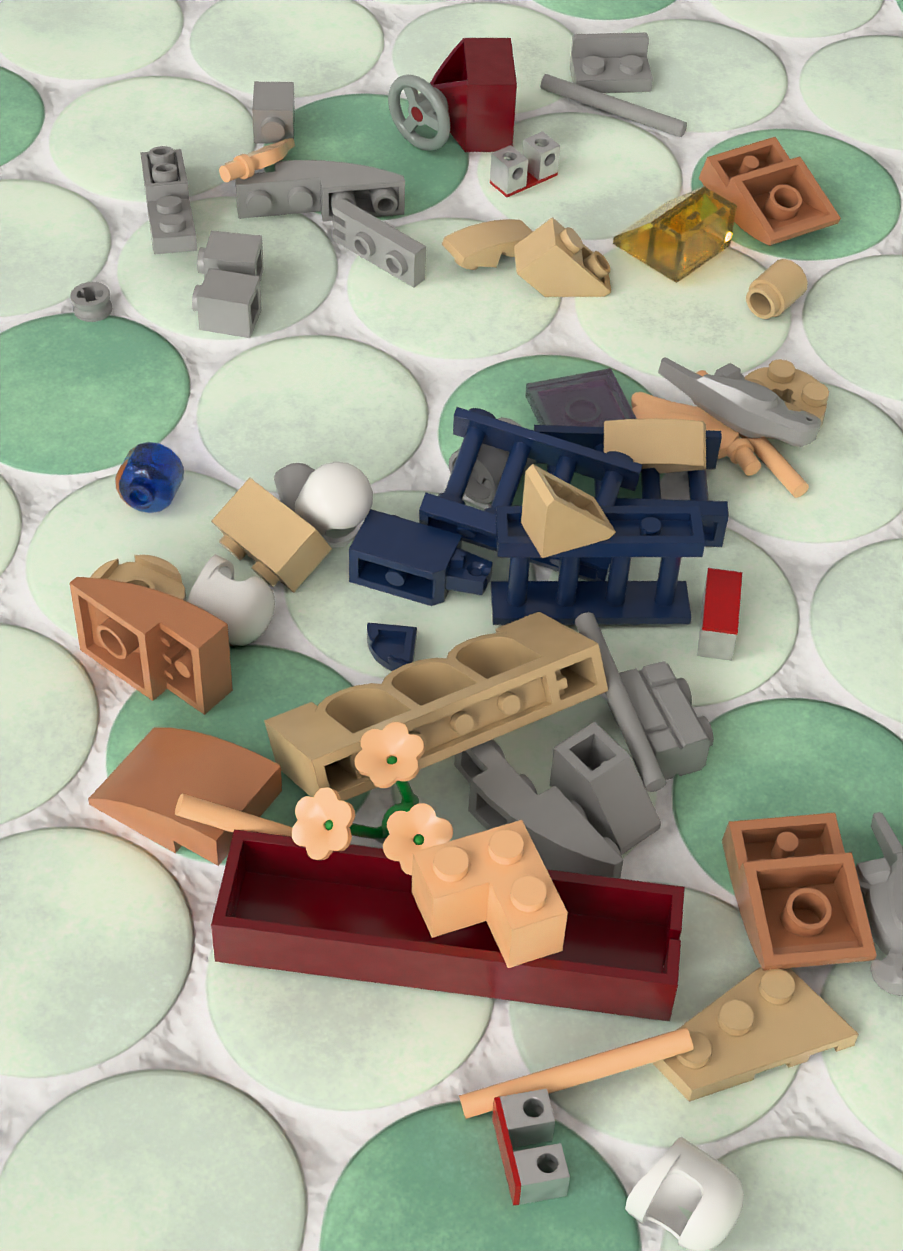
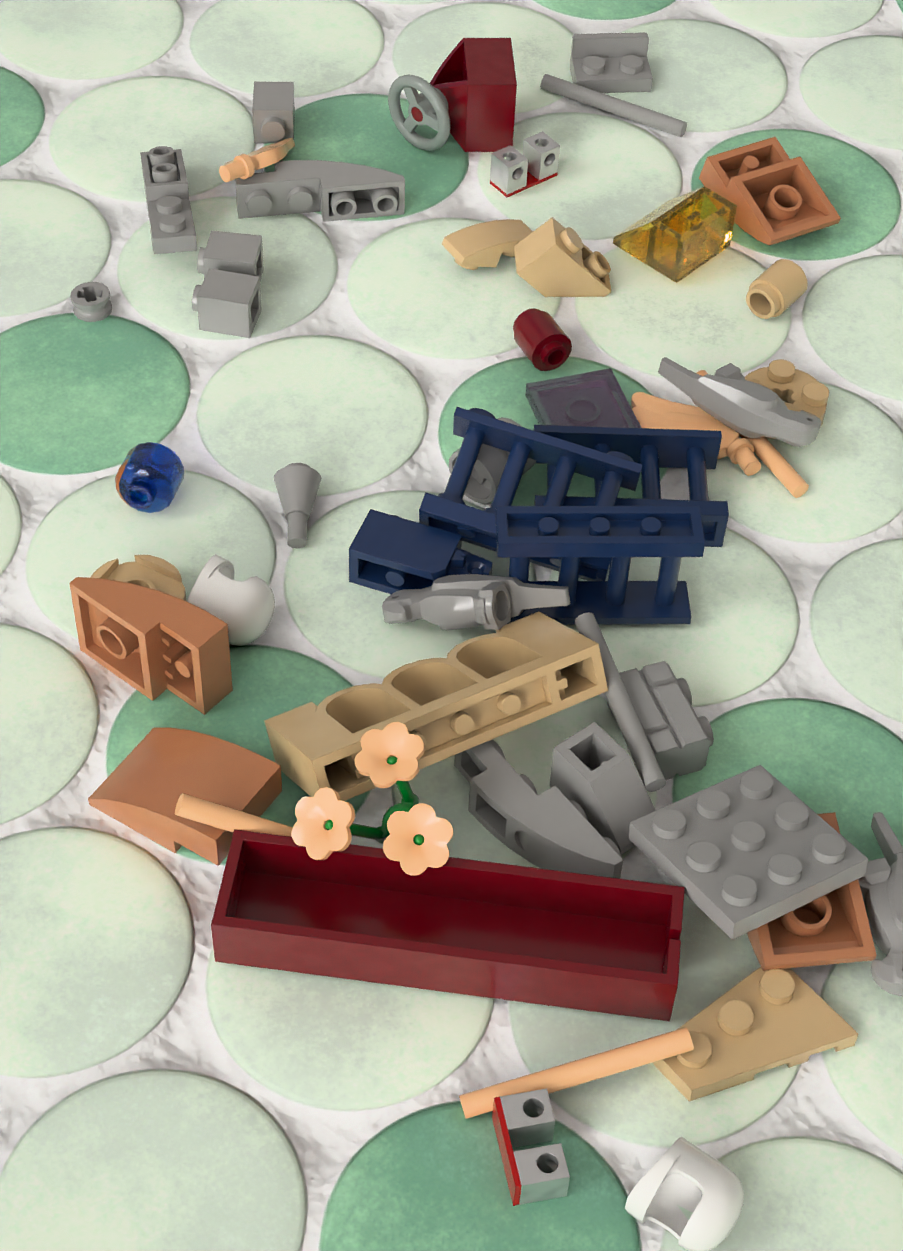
tan brick [211,478,332,593] -> none
white helmet [295,462,373,548] -> none
light grey hinge [332,199,426,288] -> none
dark blue tile [367,622,417,671] -> none
light nougat brick [412,820,568,968] -> none
tan slope [521,464,616,558] -> none
tan slope [604,419,706,474] -> none
red piece [697,568,743,661] -> none
none -> light grey animal [382,574,570,630]
none -> dark red brick [513,308,572,371]
none -> light grey plate [628,765,868,940]

